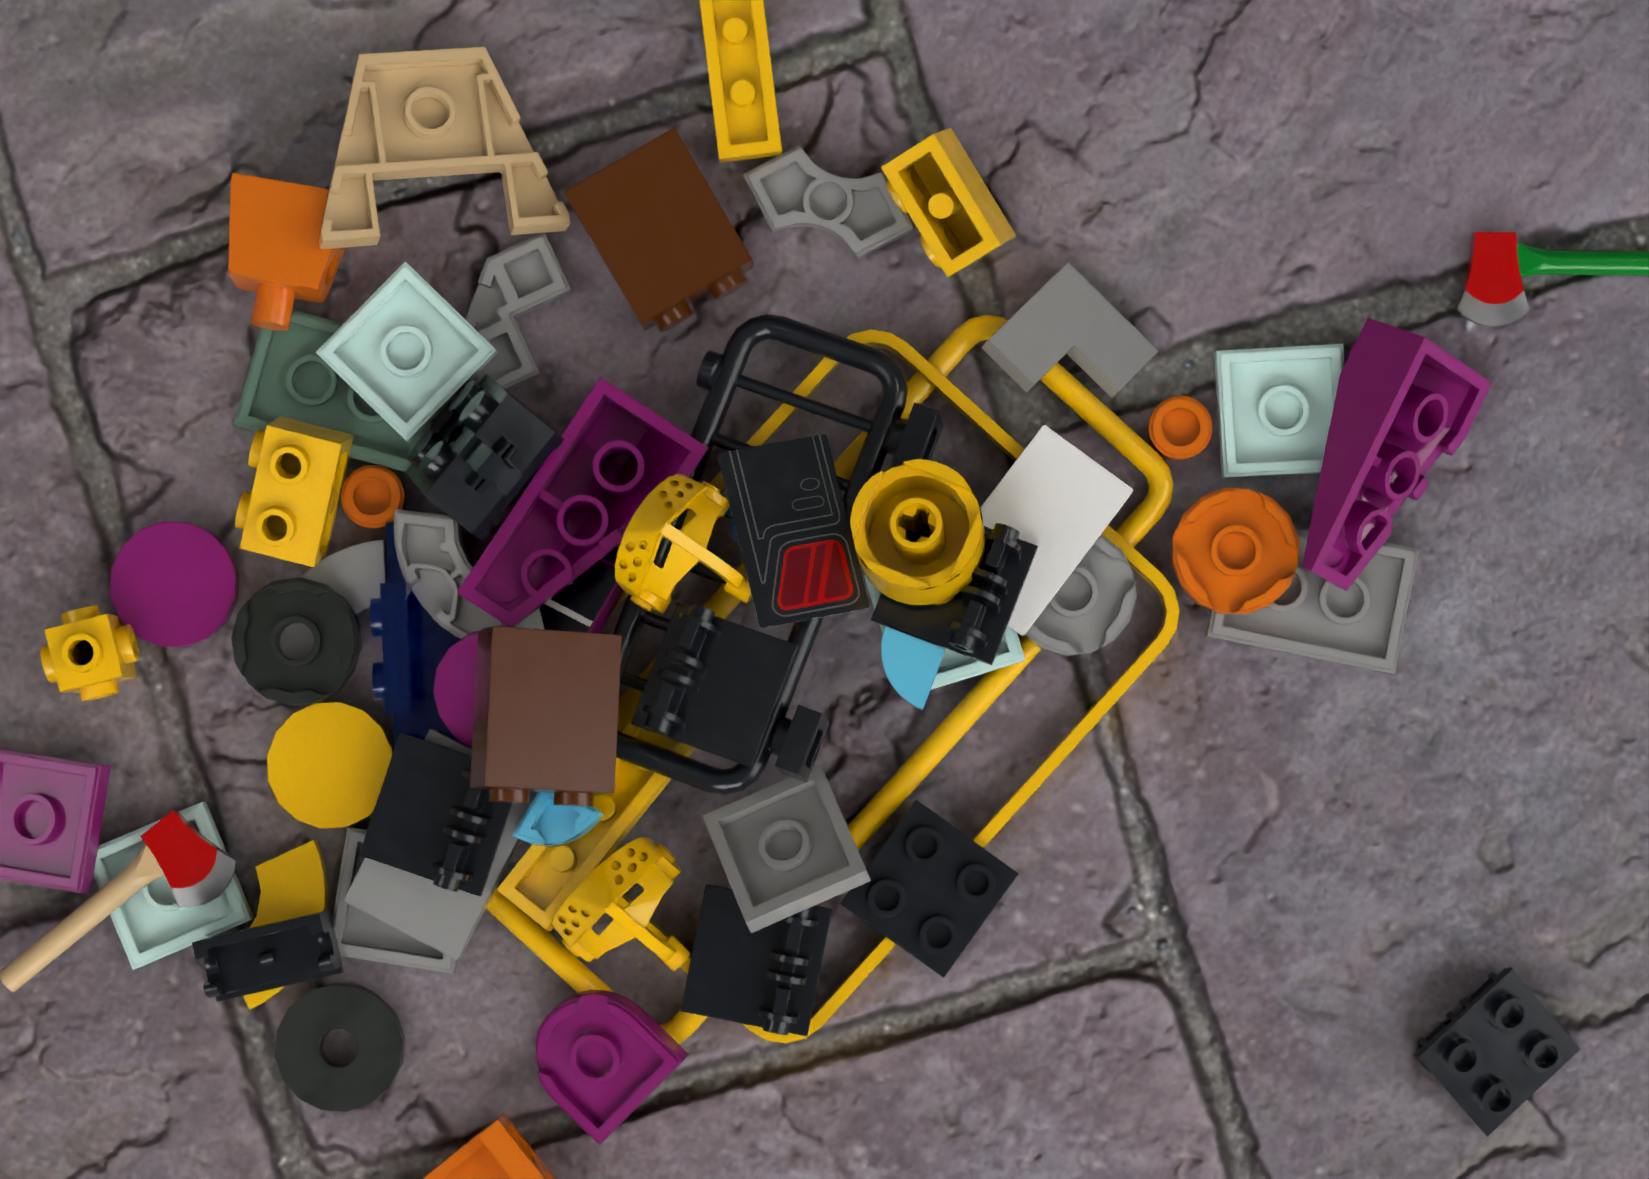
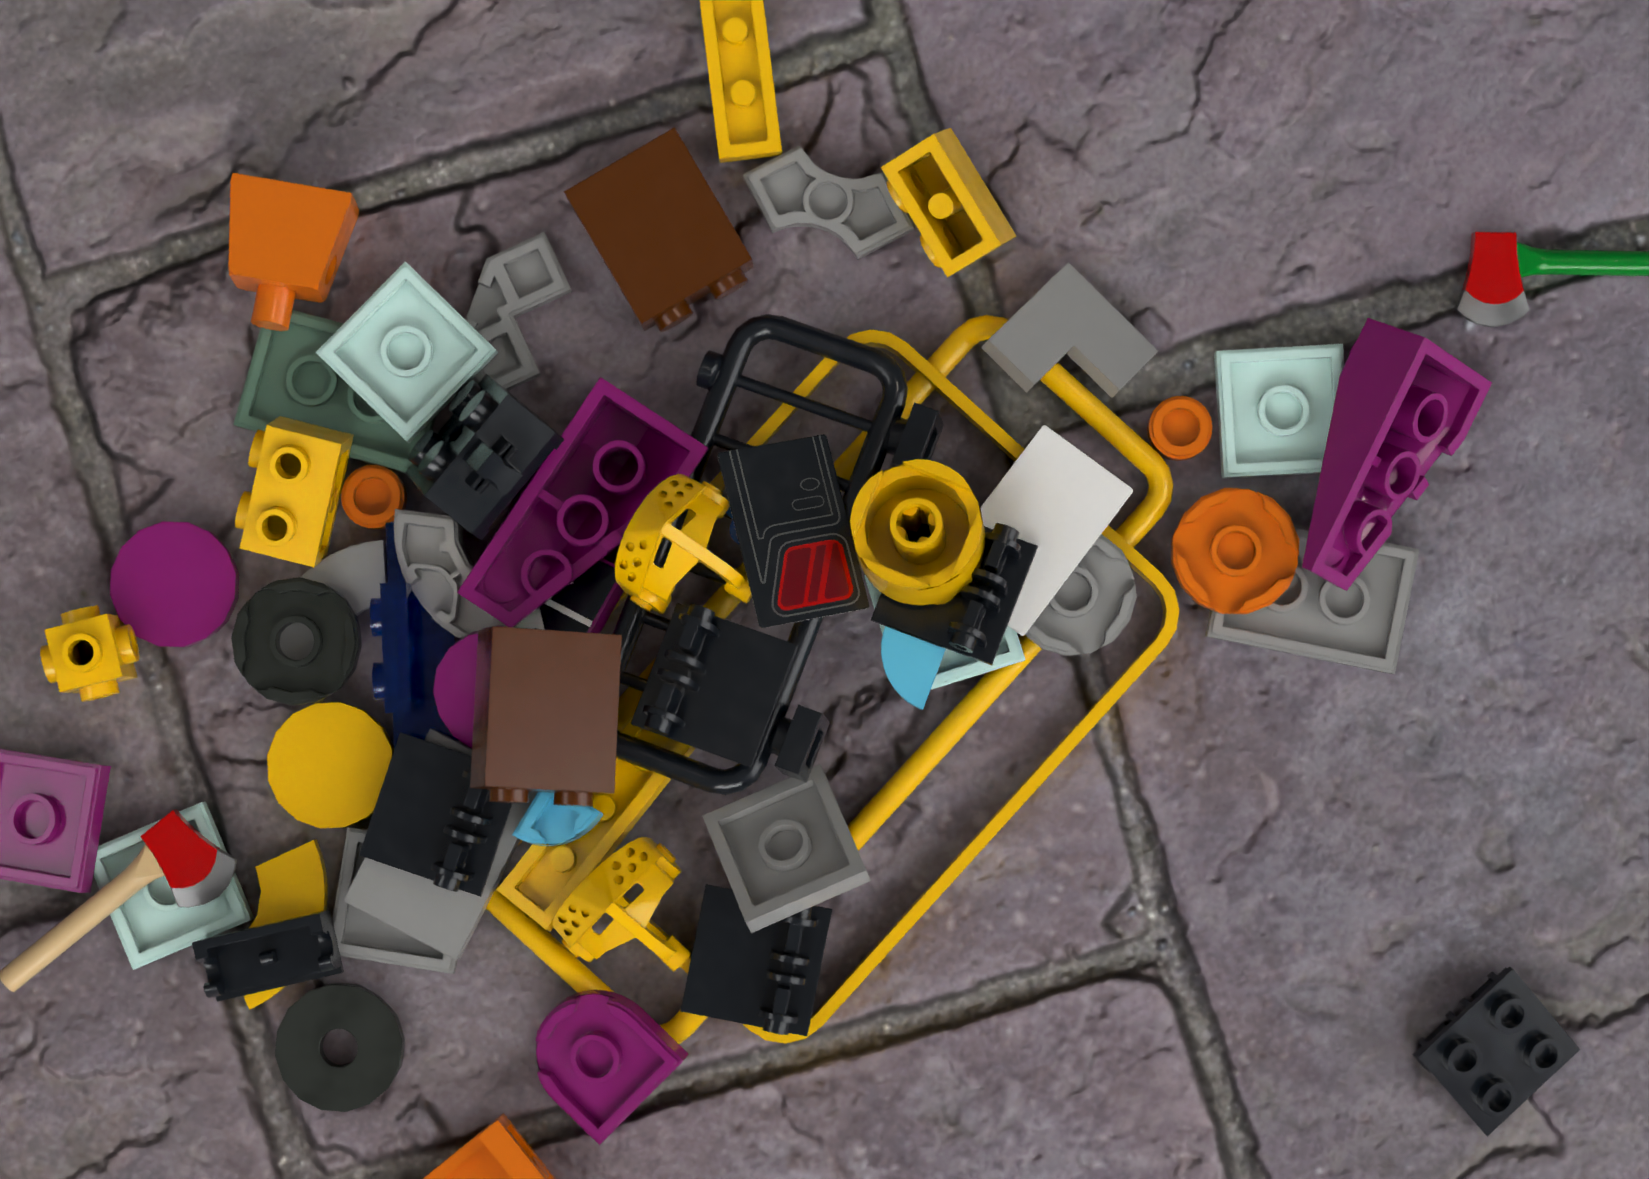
tan wing [319,47,570,249] -> none
black hinge [840,799,1019,978] -> none

